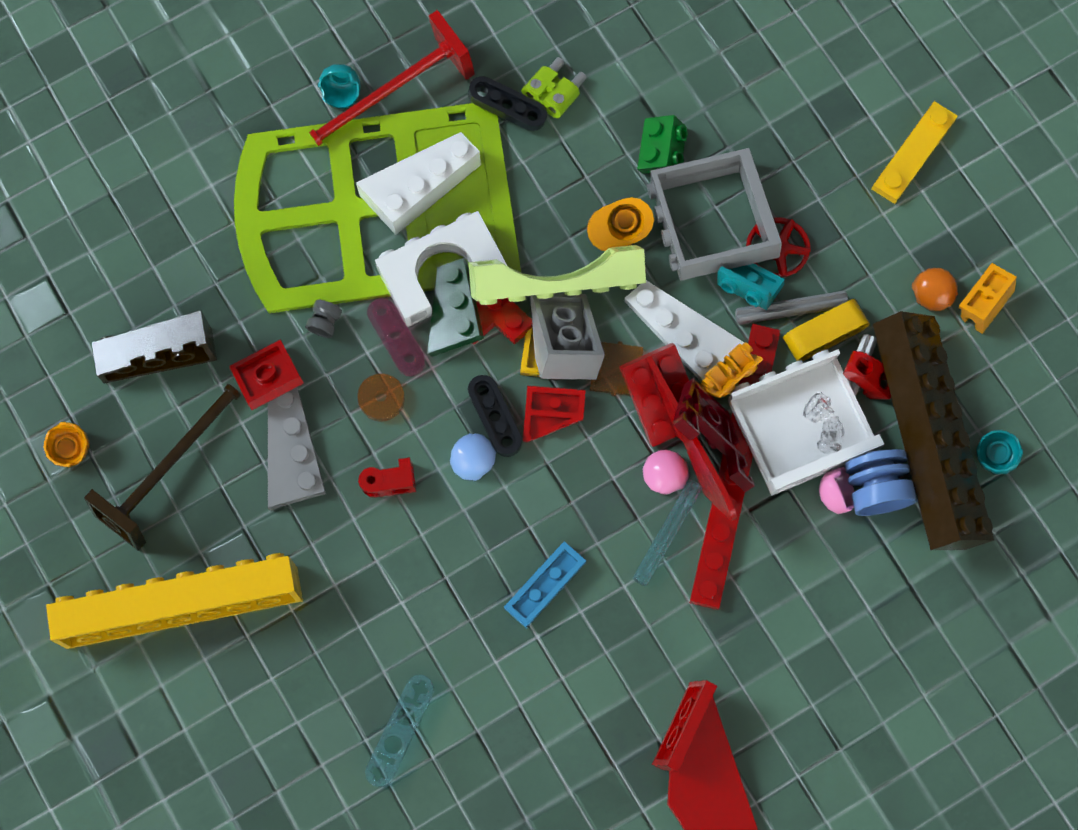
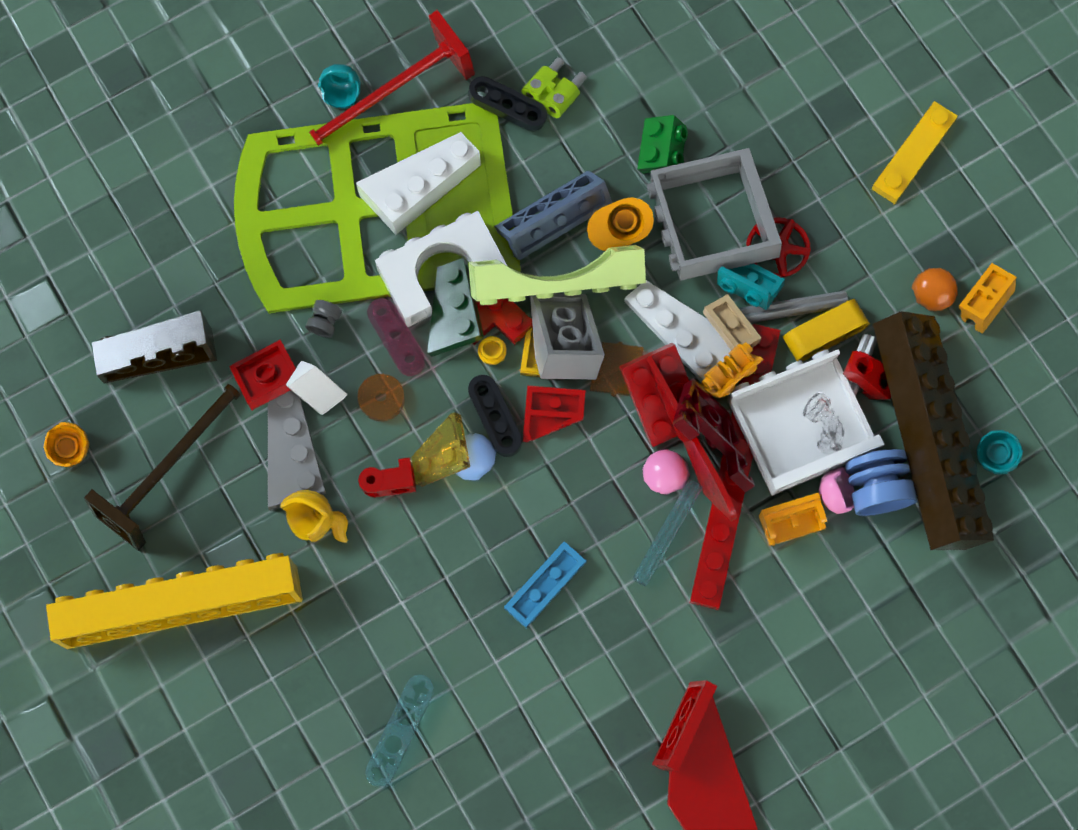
none -> yellow hair [280,490,348,543]
none -> white slope [286,361,348,415]
none -> clear yellow wing [411,412,470,486]
none -> yellow plate [478,336,507,365]
none -> sand blue fence [495,170,612,260]
none -> tan plate [703,294,761,351]
none -> light orange hinge [759,493,827,546]

